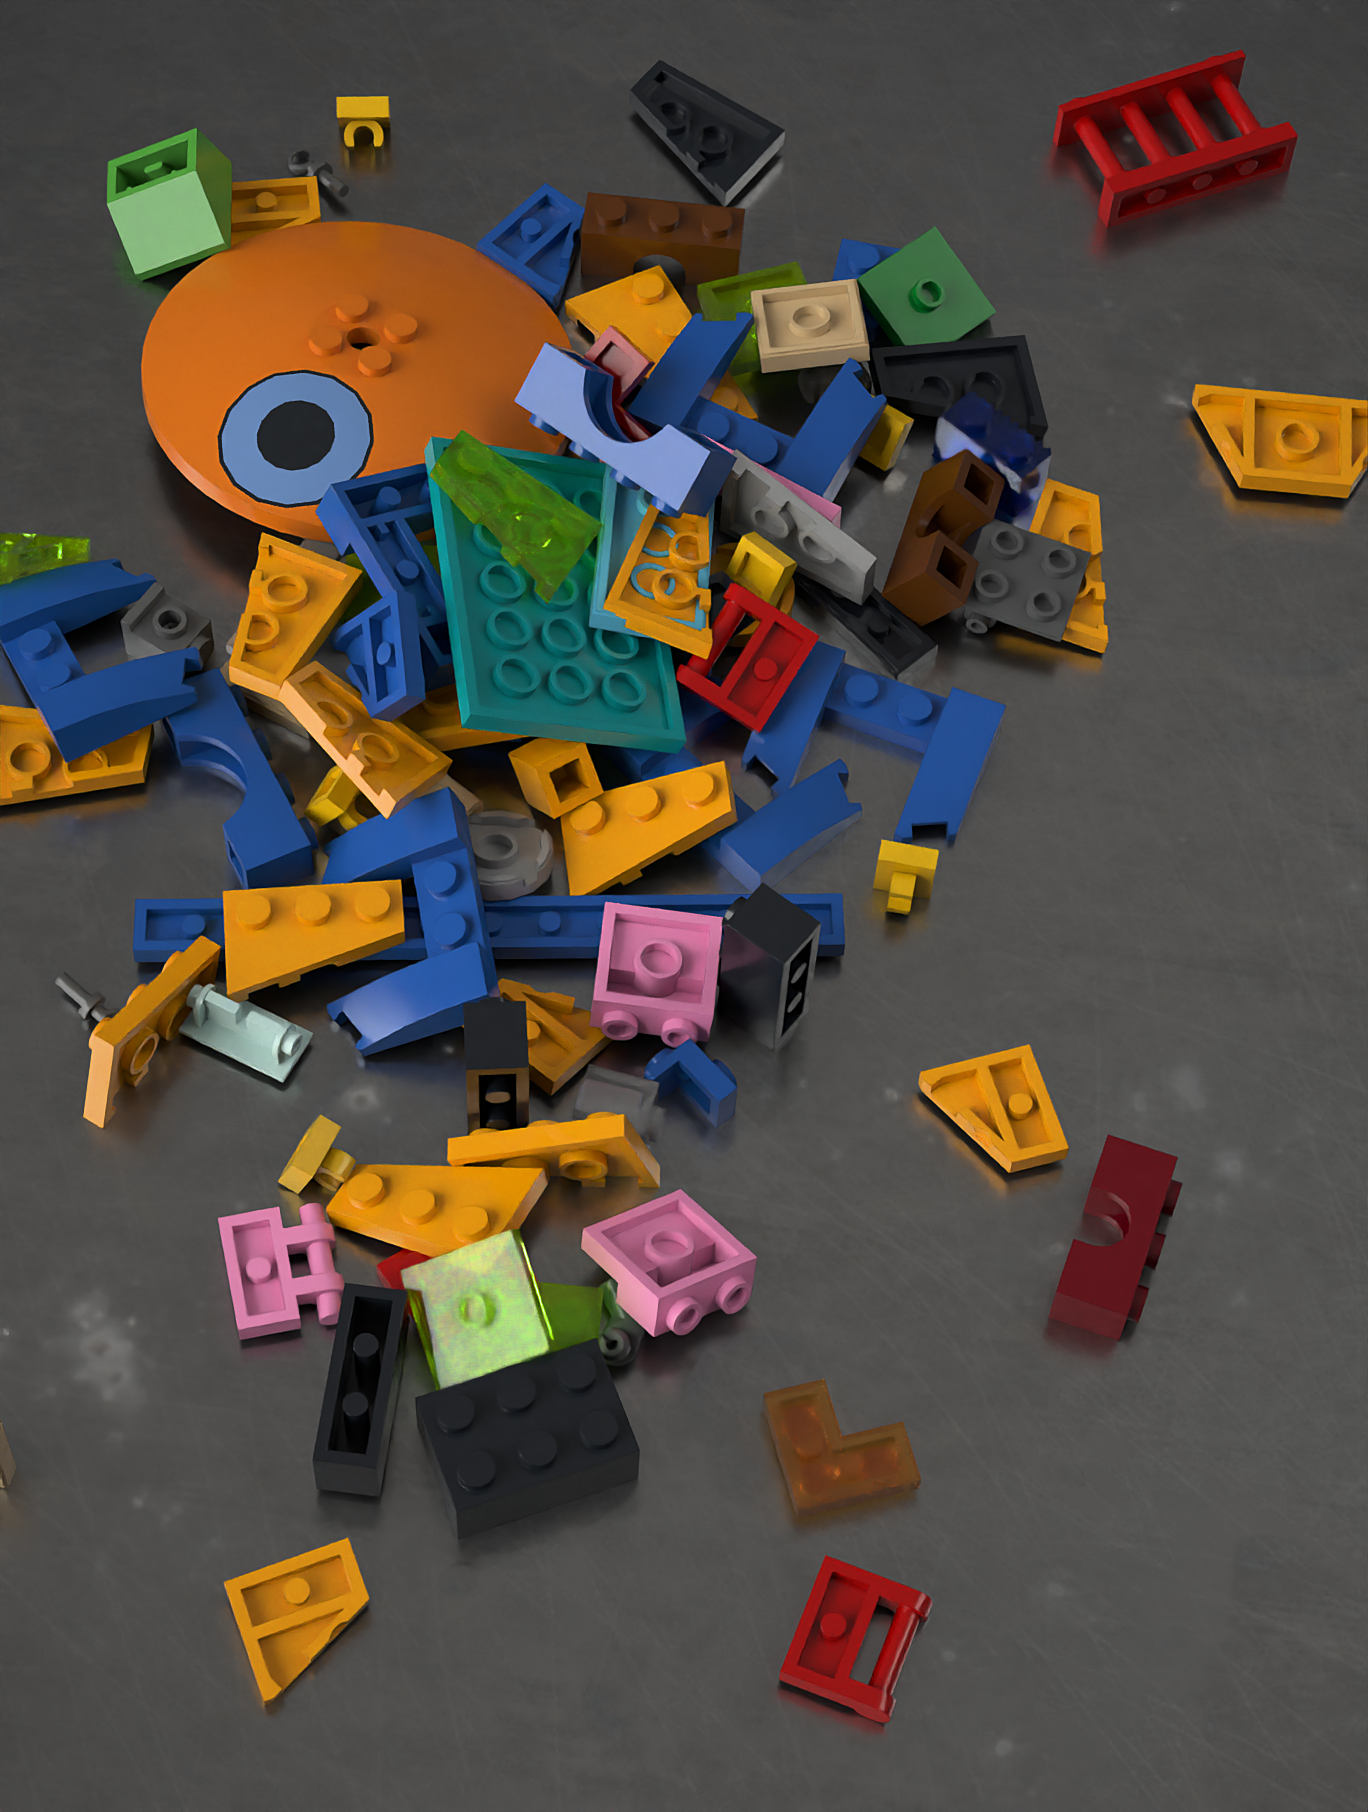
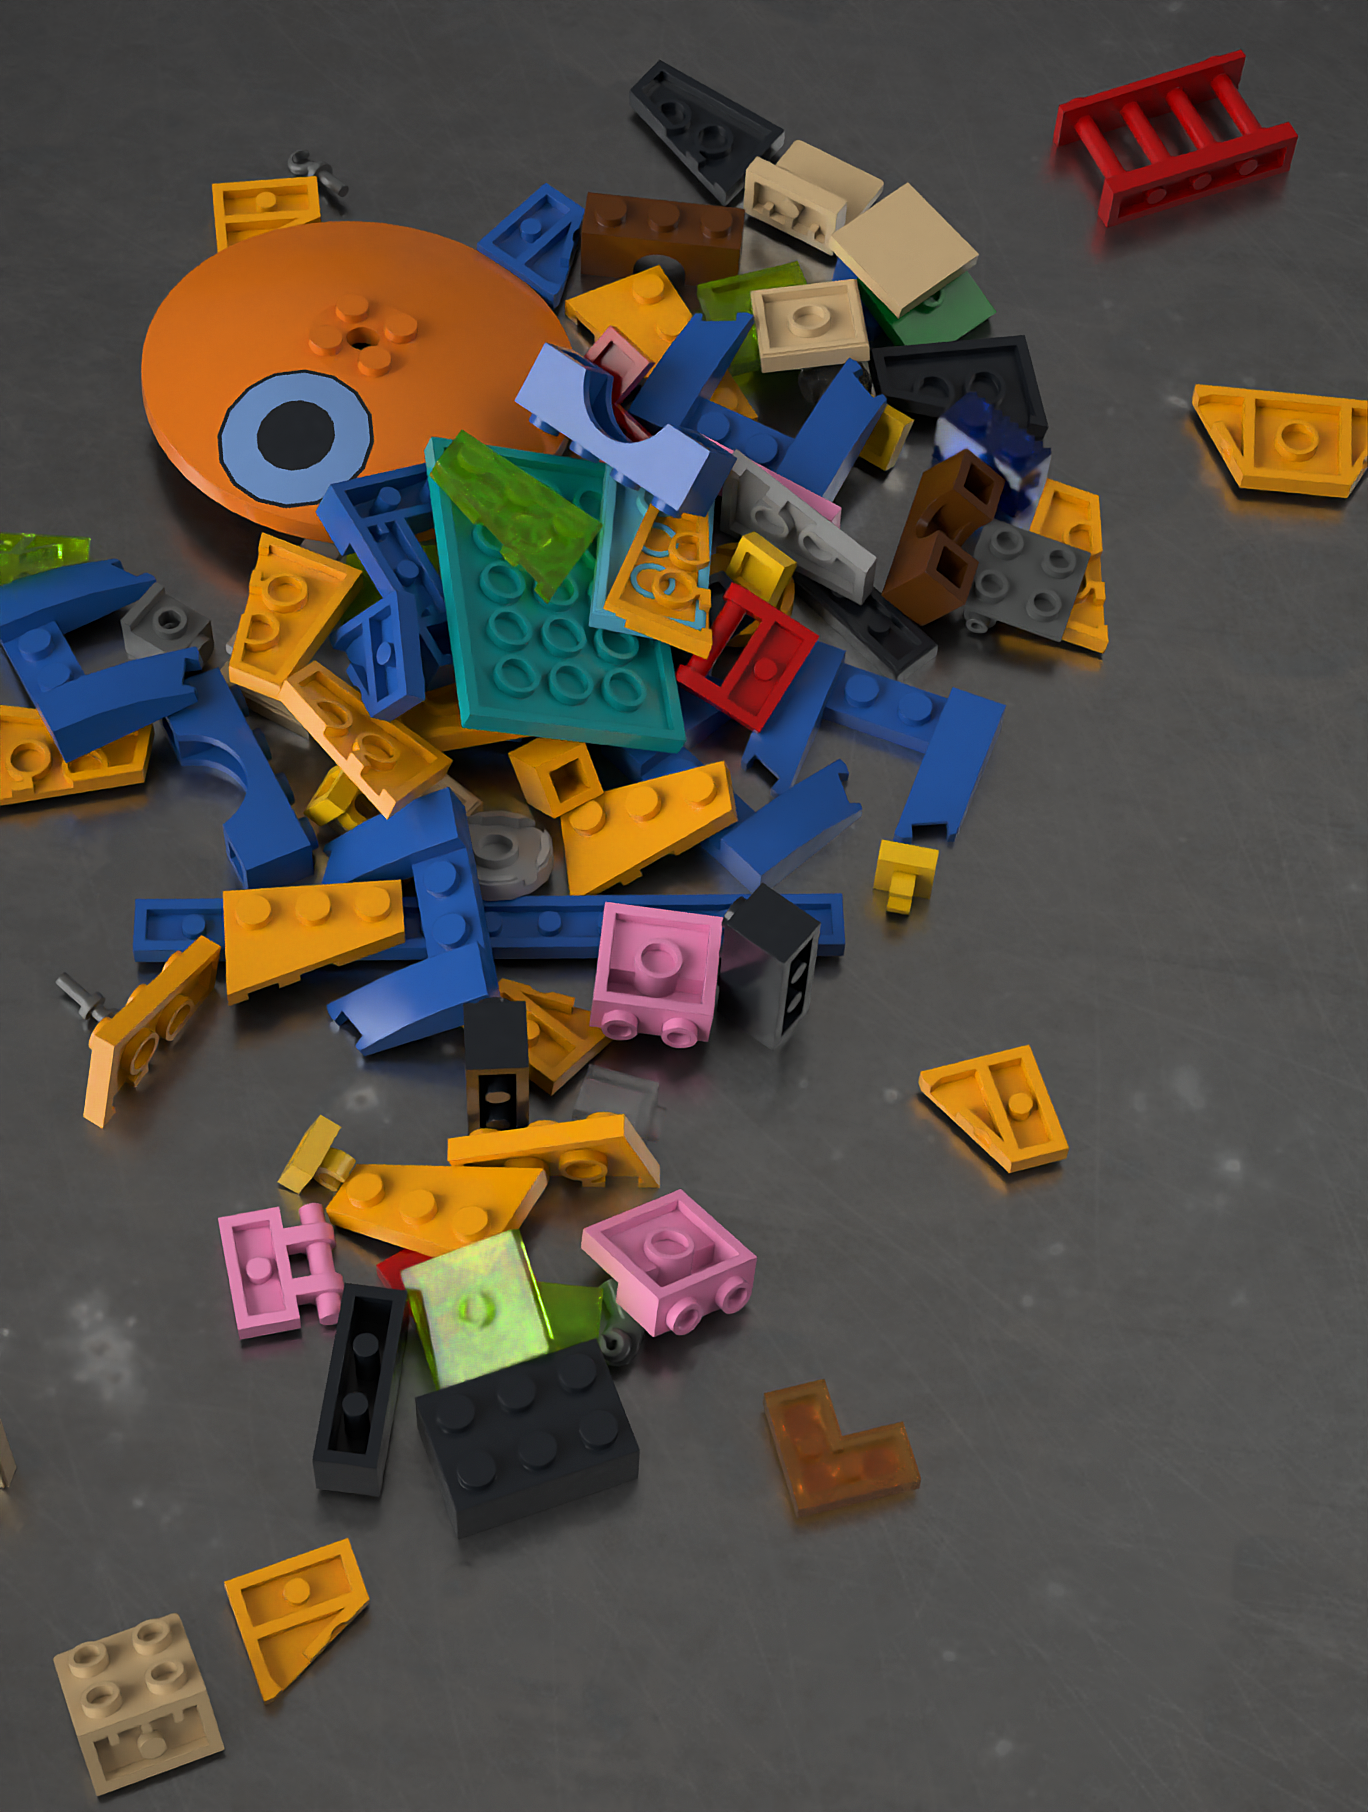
bright green slope [107,128,232,281] -> none
light aqua hinge [179,983,313,1082] -> none
yellow tile [336,96,390,150] -> none
blue bracket [642,1038,738,1128] -> none
red plate [779,1555,933,1723] -> none
dark red arch [1048,1134,1183,1341] -> none
none -> tan bracket [53,1613,225,1796]
none -> tan bracket [743,140,884,256]
none -> tan tile [827,182,979,319]

